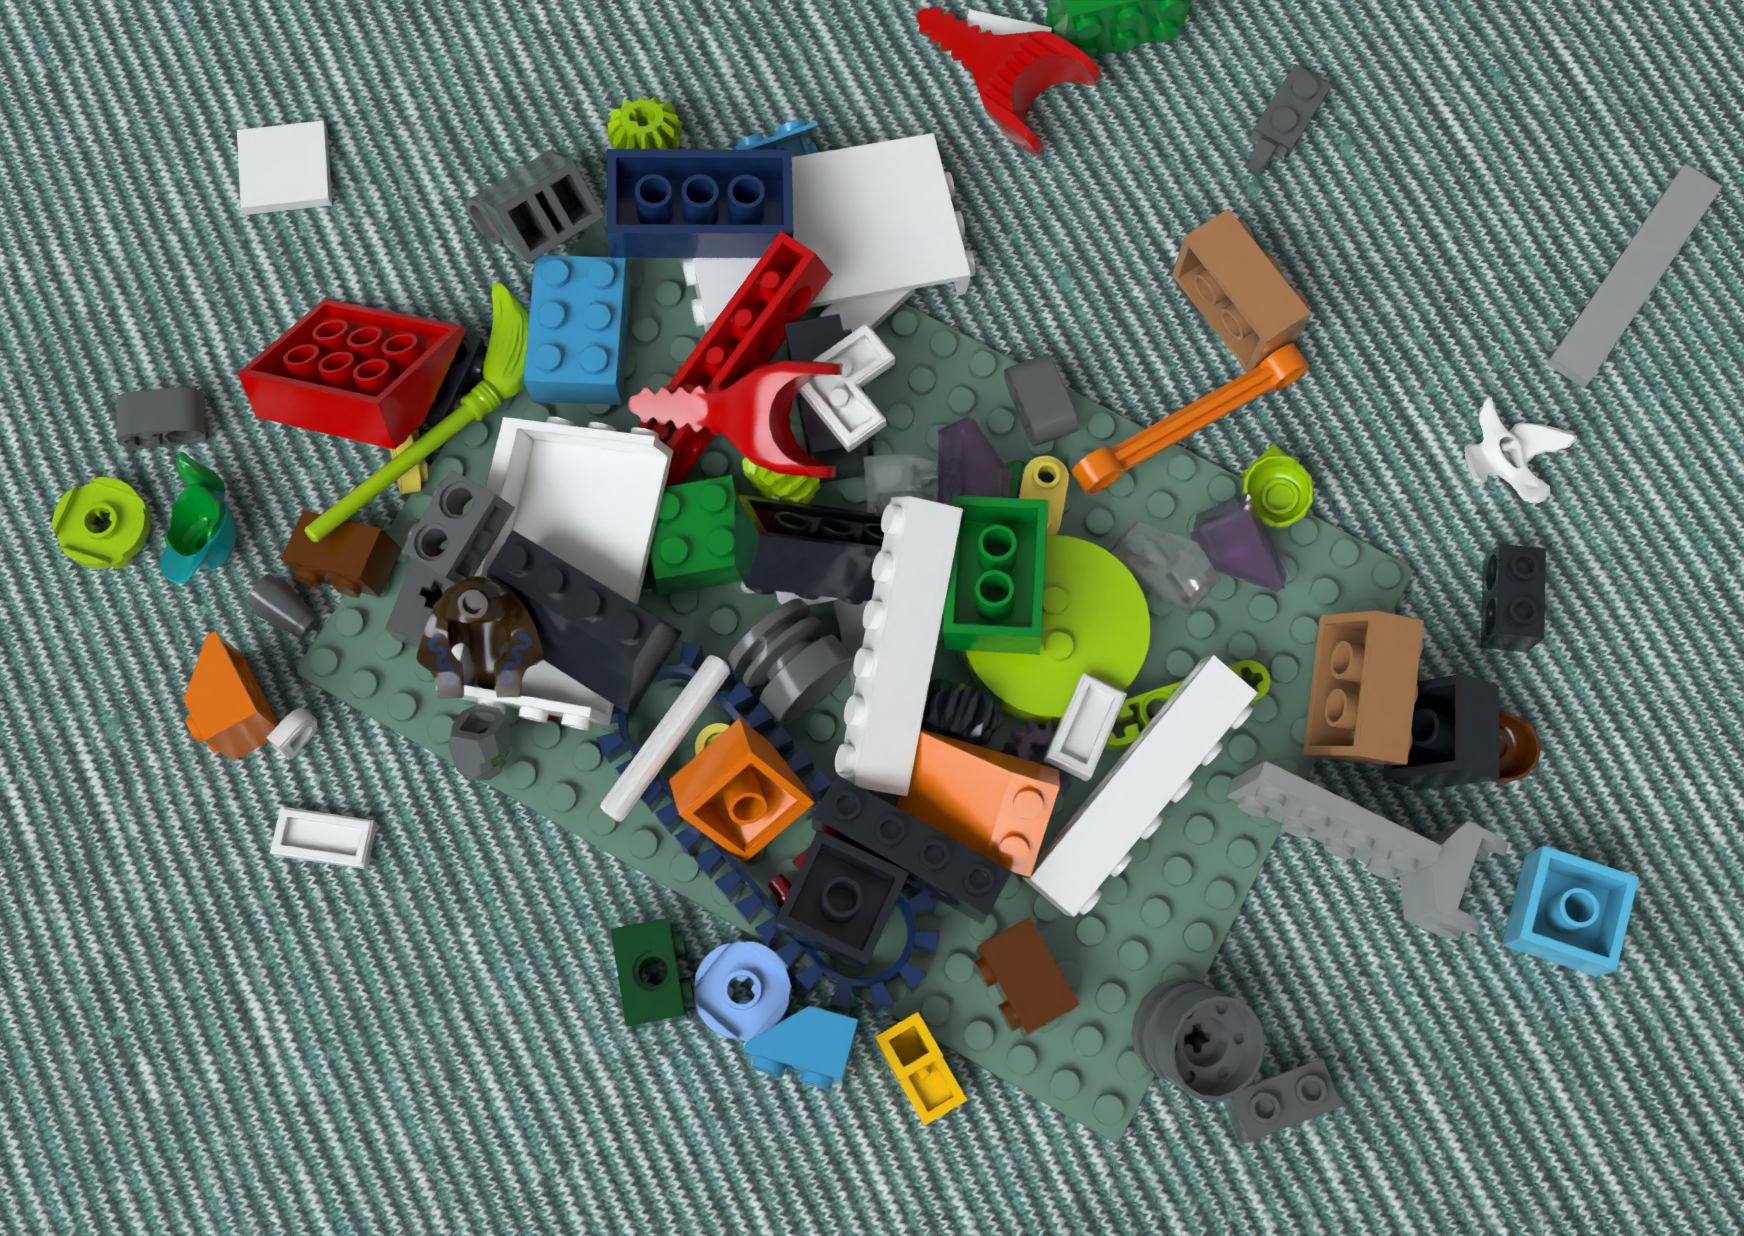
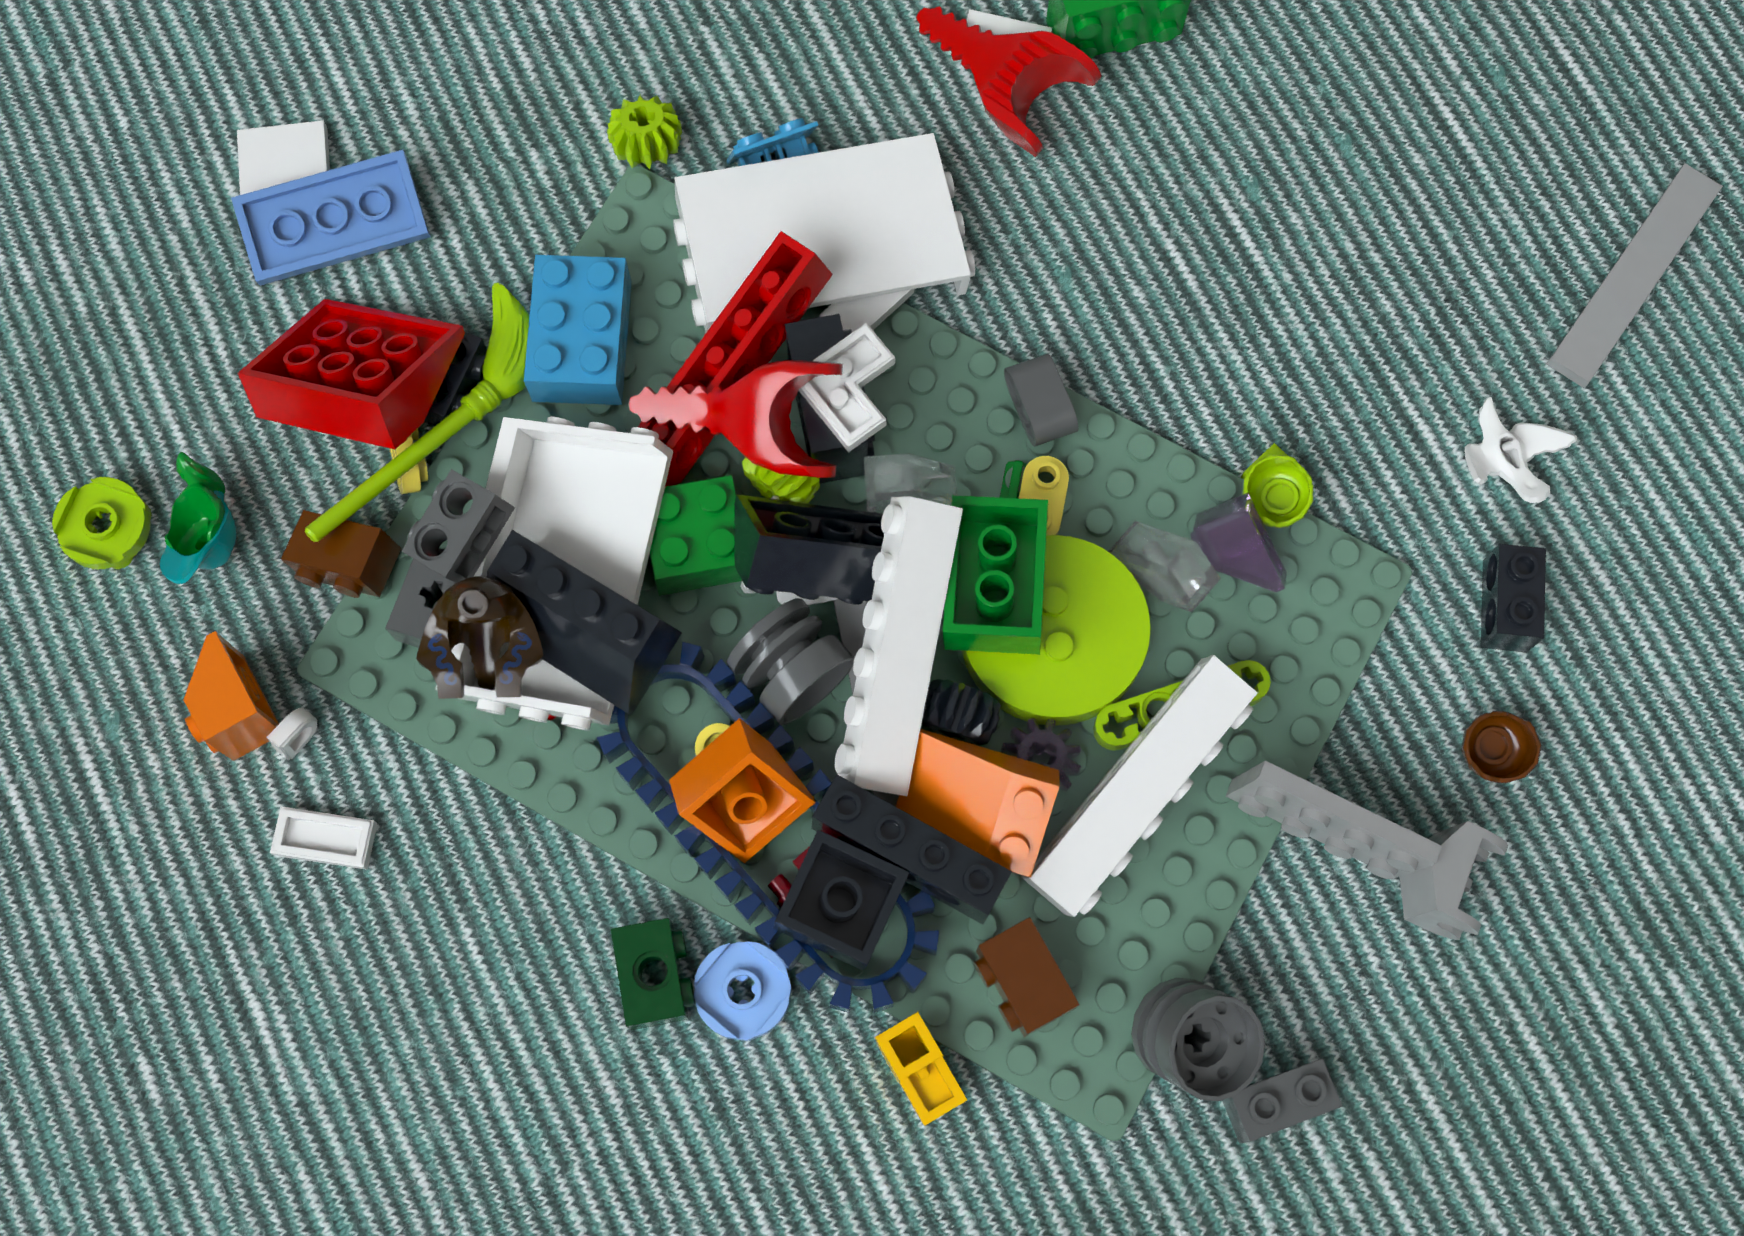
dark grey beam [116,387,205,449] -> none
dark grey cone [246,574,319,639] -> none
dark grey rock [449,704,513,781] -> none
dark grey piece [466,148,604,264] -> none
white axle [600,655,730,822] -> none
dark blue brick [607,149,794,258] -> none
dark azure slope [743,1006,859,1091] -> none
clear purple slope [937,417,1011,506] -> none
white tile [1043,673,1127,781] -> none
orange piece [1071,343,1310,496] -> none
medium nougat brick [1172,208,1311,372] -> none
dark grey hinge [1246,64,1332,176] -> none
medium nougat brick [1303,610,1424,765] -> none
black brick [1383,674,1499,790] -> none
medium azure brick [1502,845,1639,977] -> none
none -> medium blue plate [231,150,431,286]

